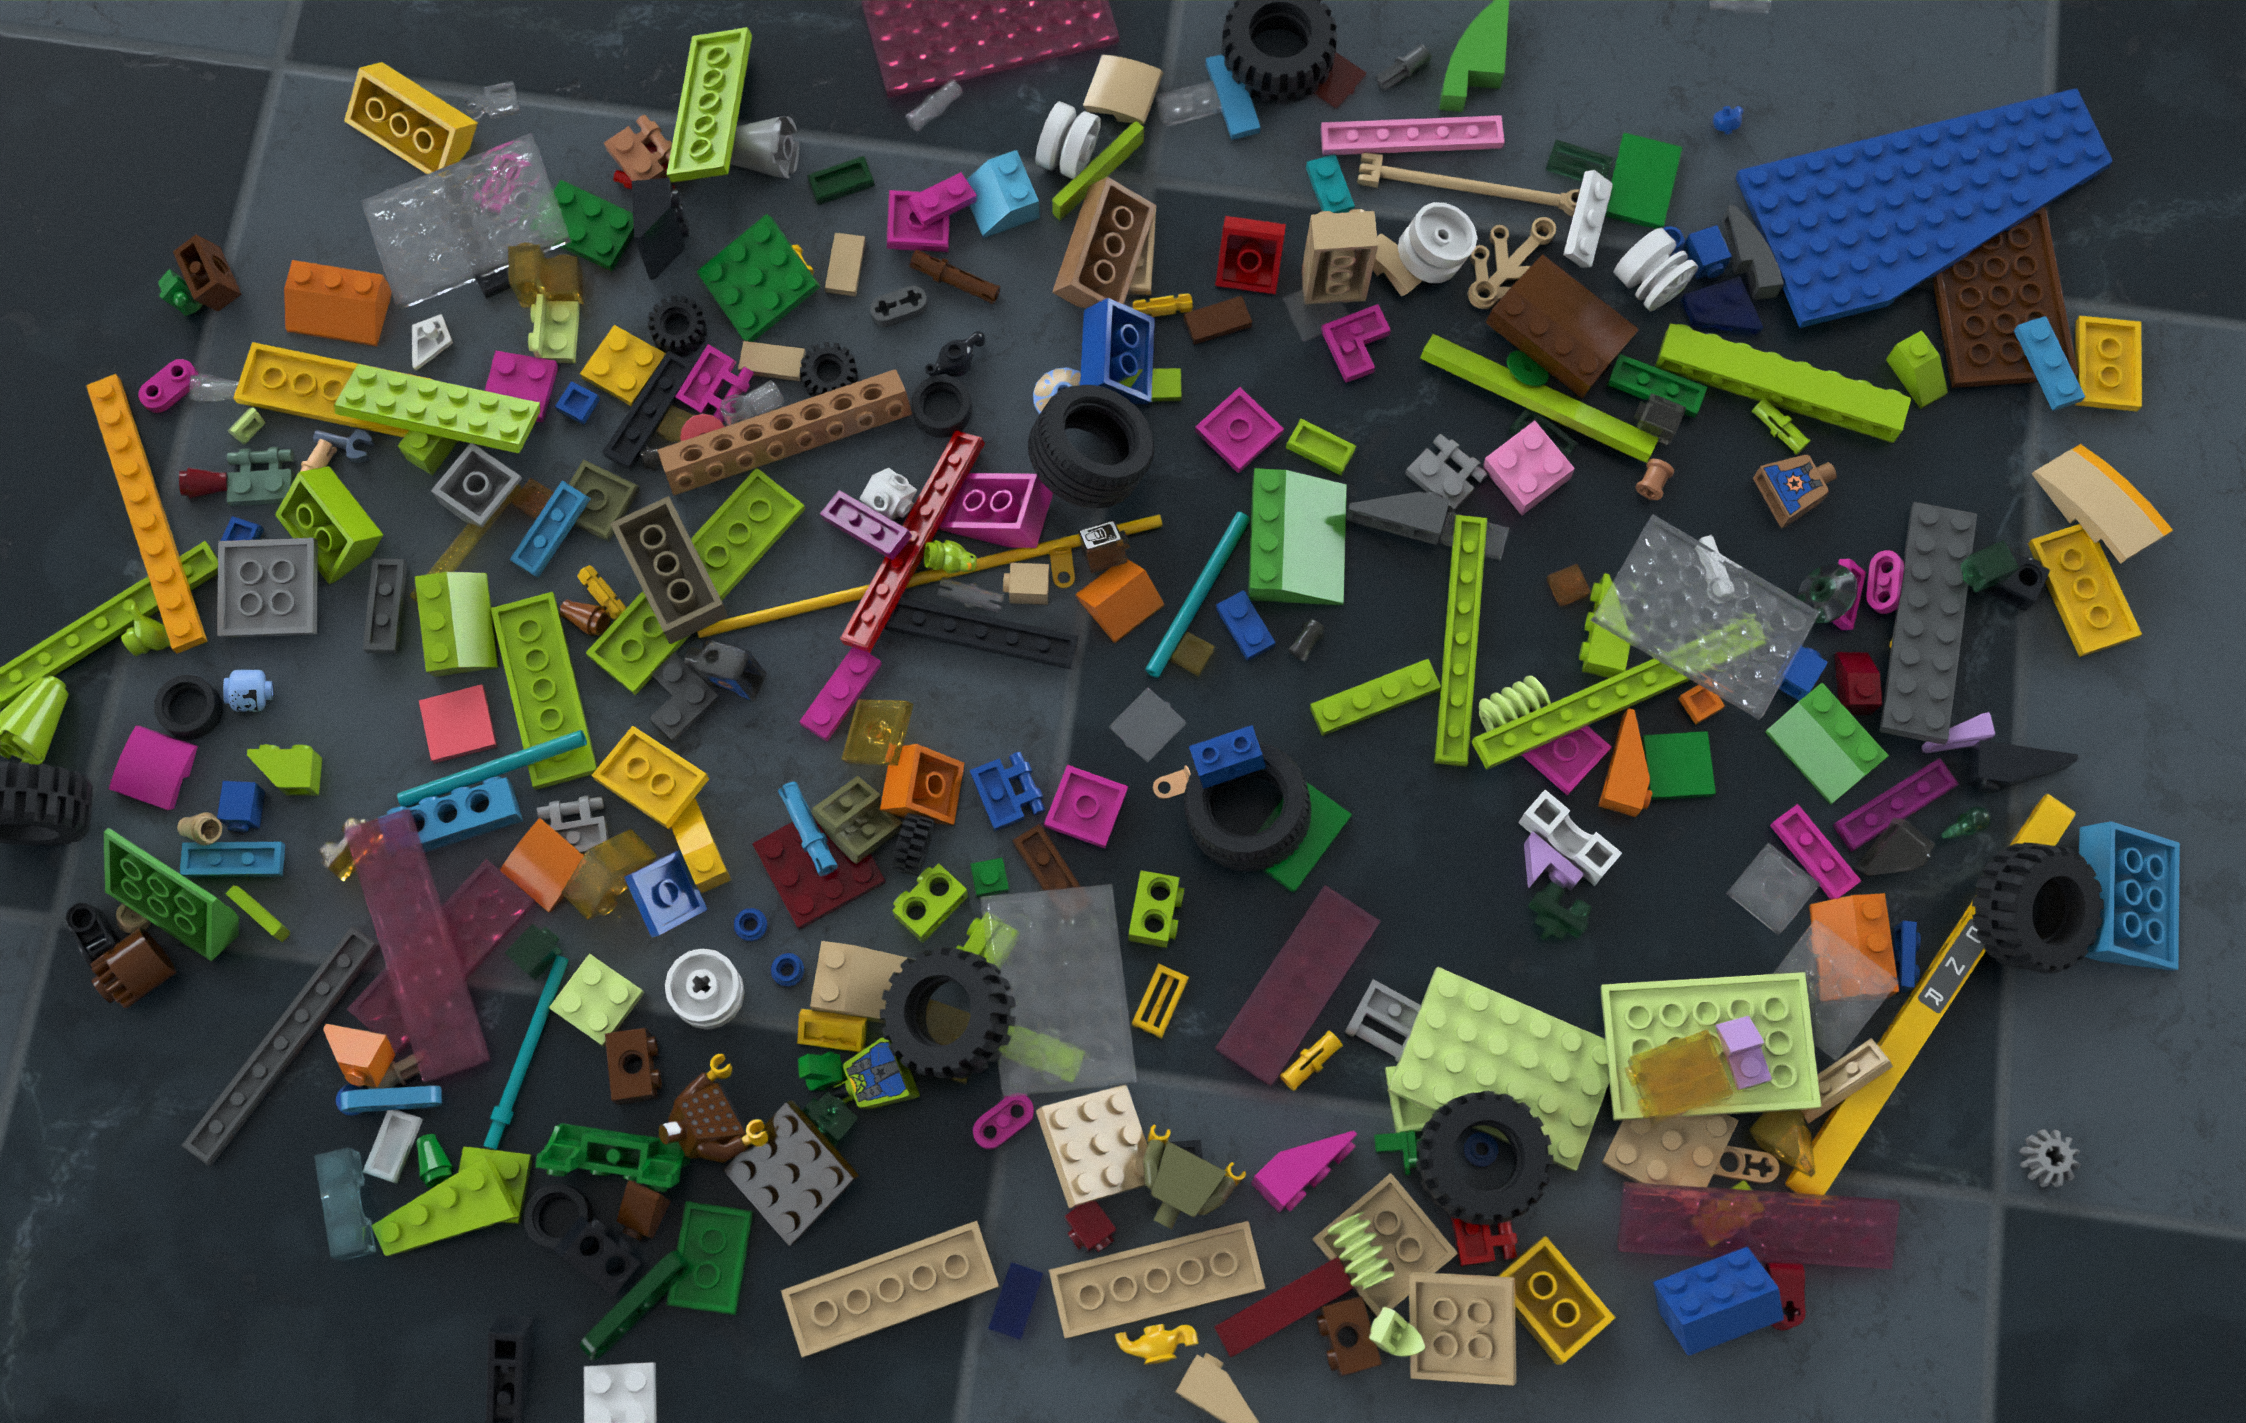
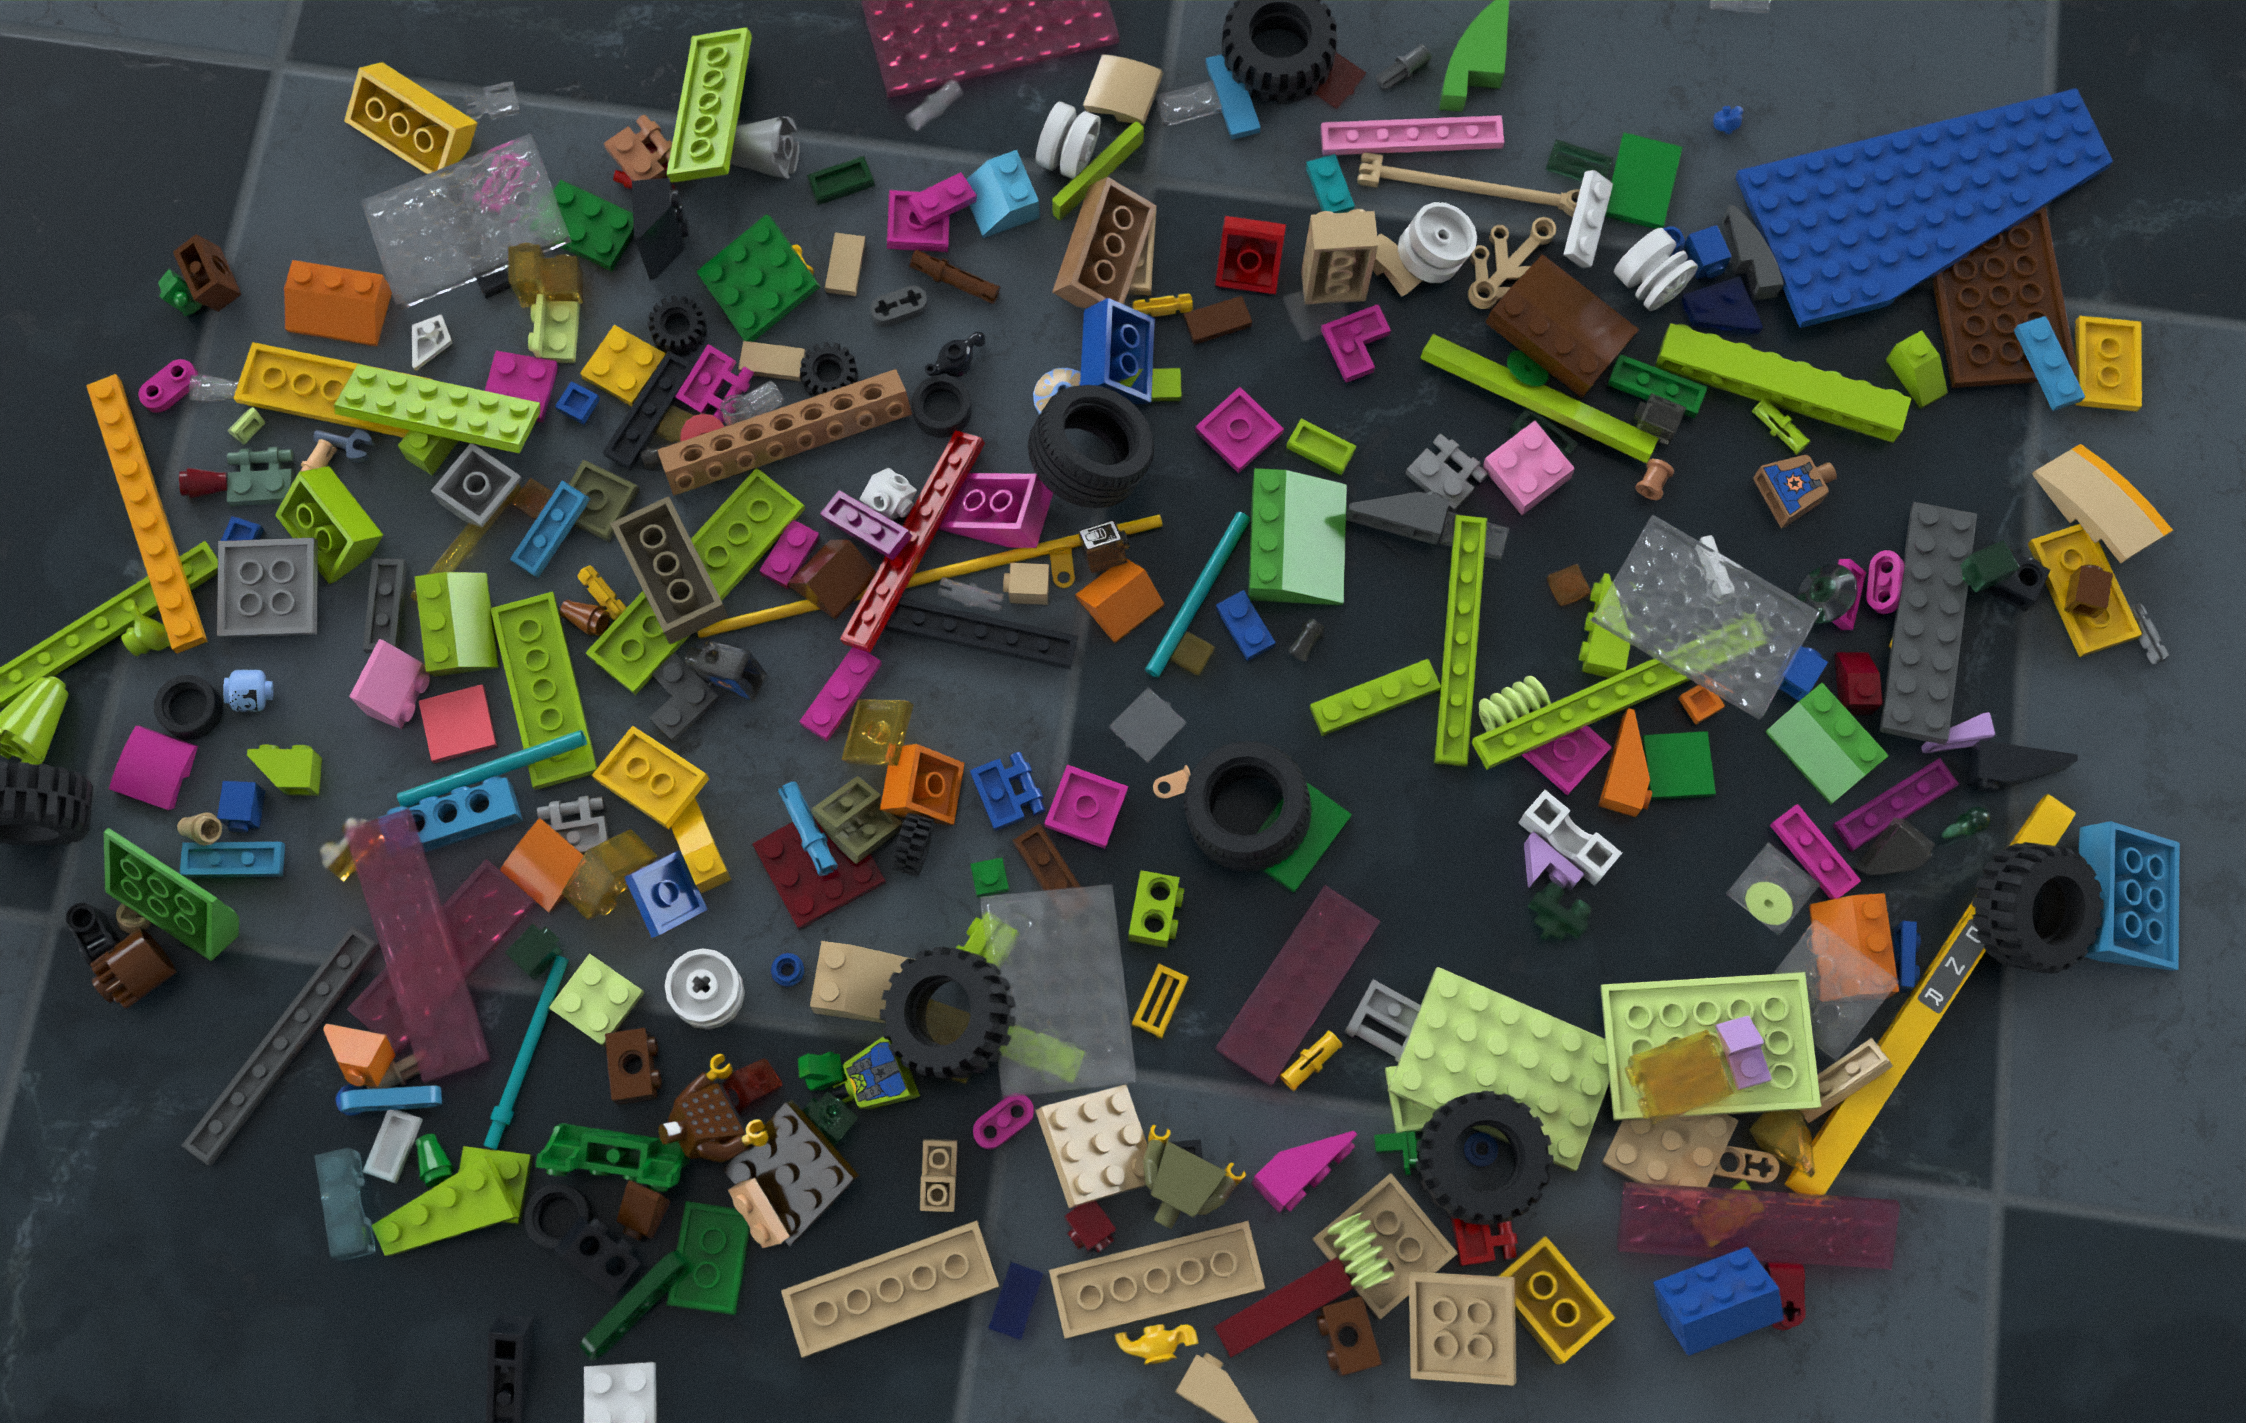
lime tile [226,885,290,943] -> none
blue plate [734,908,767,941] -> none
yellow plate [797,1009,867,1052] -> none
lime brick [892,863,969,943] -> none
lime animal [924,540,977,574] -> none
blue brick [1189,725,1266,789] -> none
yellowish green plate [1369,1307,1425,1356] -> none
light grey gear [2019,1129,2081,1187] -> none
none -> bright pink slope [349,639,430,729]
none -> clear red bracket [722,1058,782,1115]
none -> light nougat plate [728,1178,789,1248]
none -> dark pink plate [759,520,820,589]
none -> reddish brown slope [788,540,876,620]
none -> tan slope [920,1139,958,1212]
none -> yellowish green piece [1745,882,1793,925]
none -> reddish brown brick [2064,565,2113,619]
none -> dark grey axle [2130,603,2169,664]

